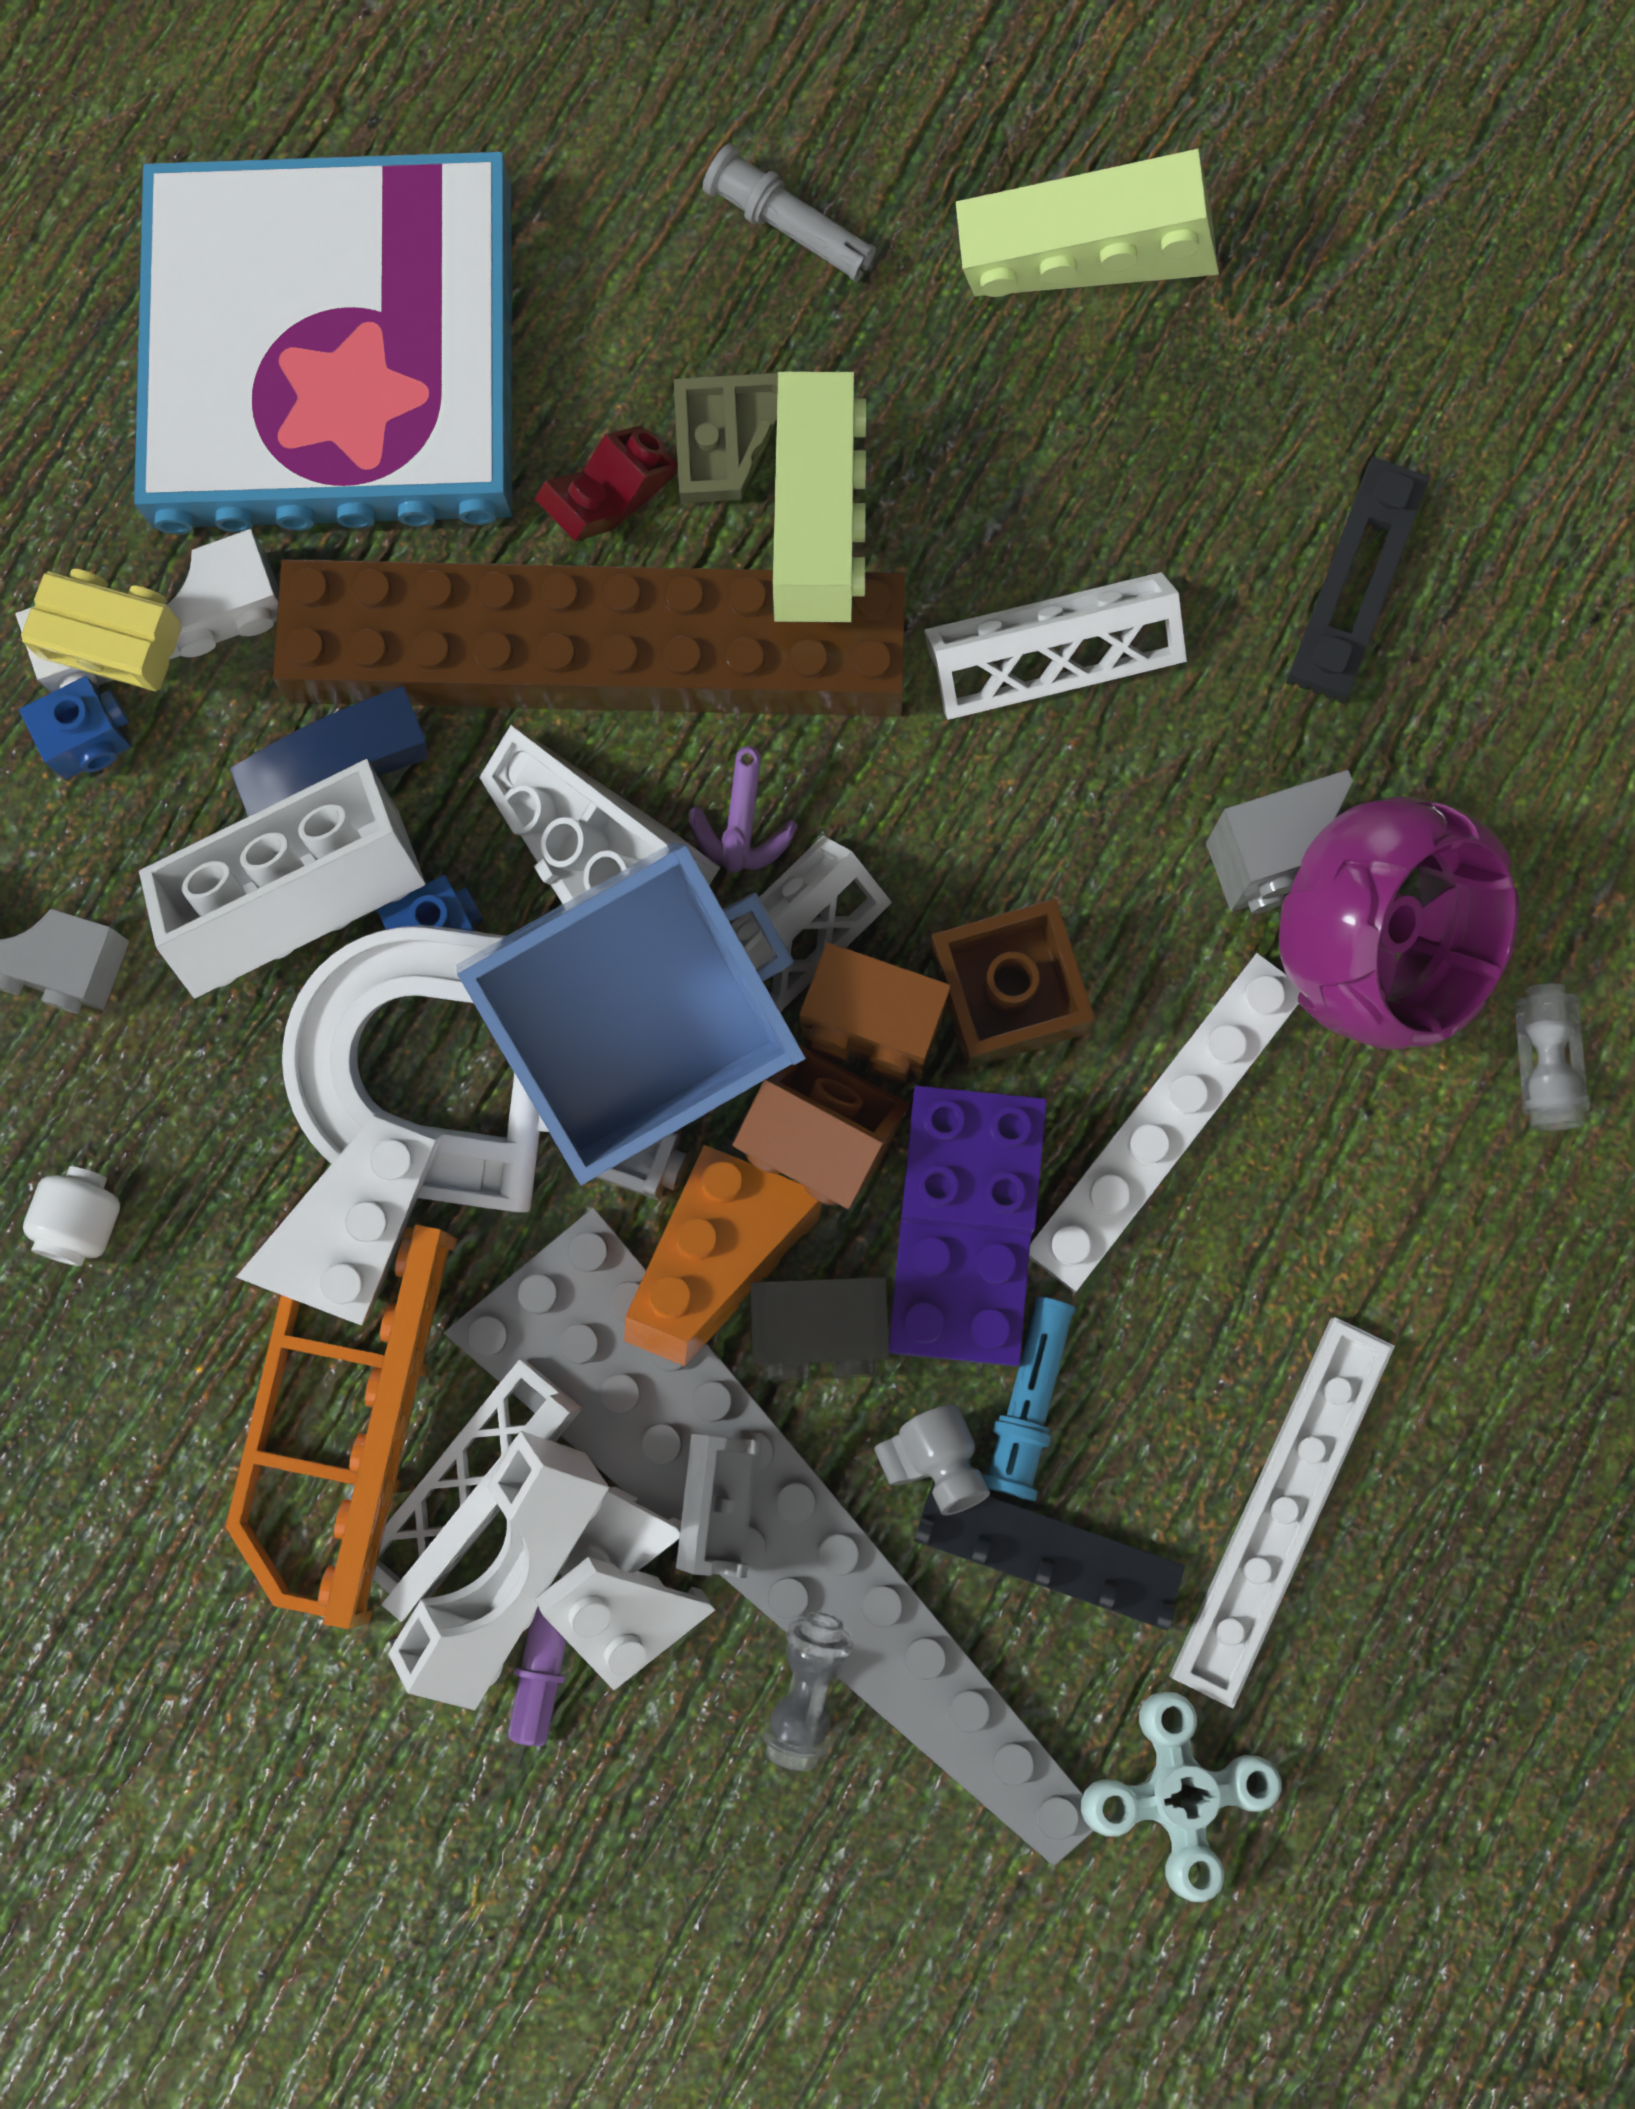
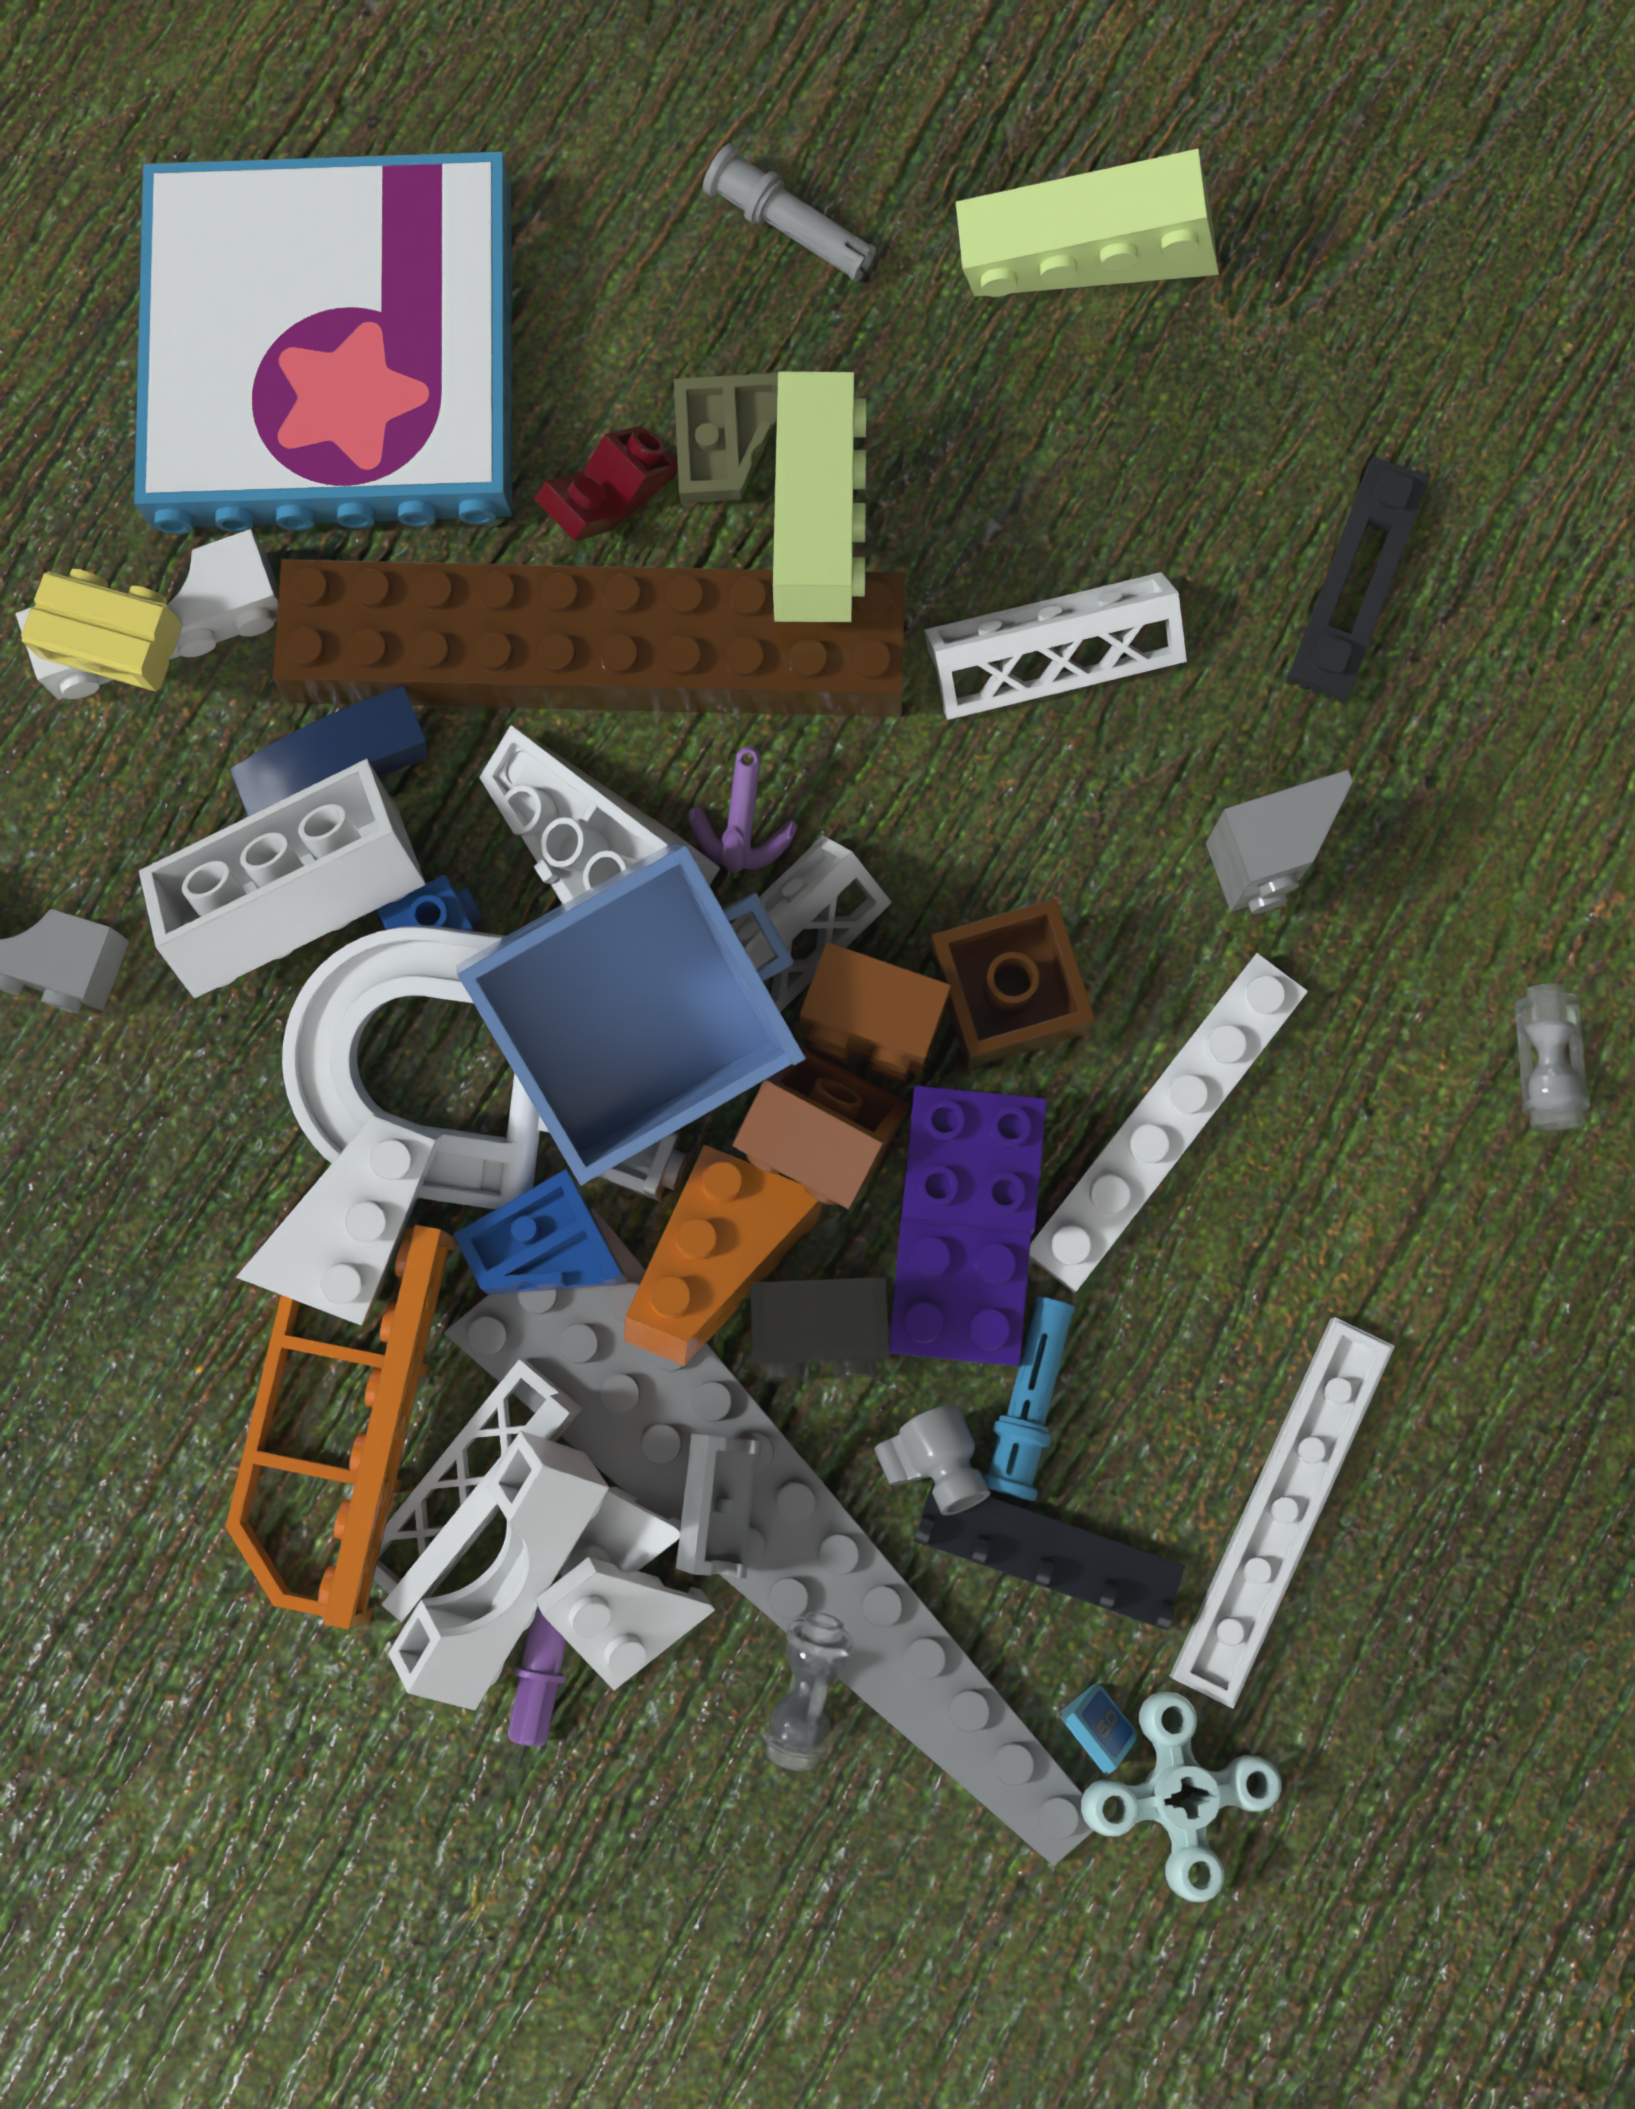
blue brick [19,675,131,780] -> none
white head [23,1166,120,1266] -> none
magenta wheel [1279,796,1520,1050] -> none
none -> blue wing [453,1169,628,1295]
none -> slope [1060,1684,1137,1774]

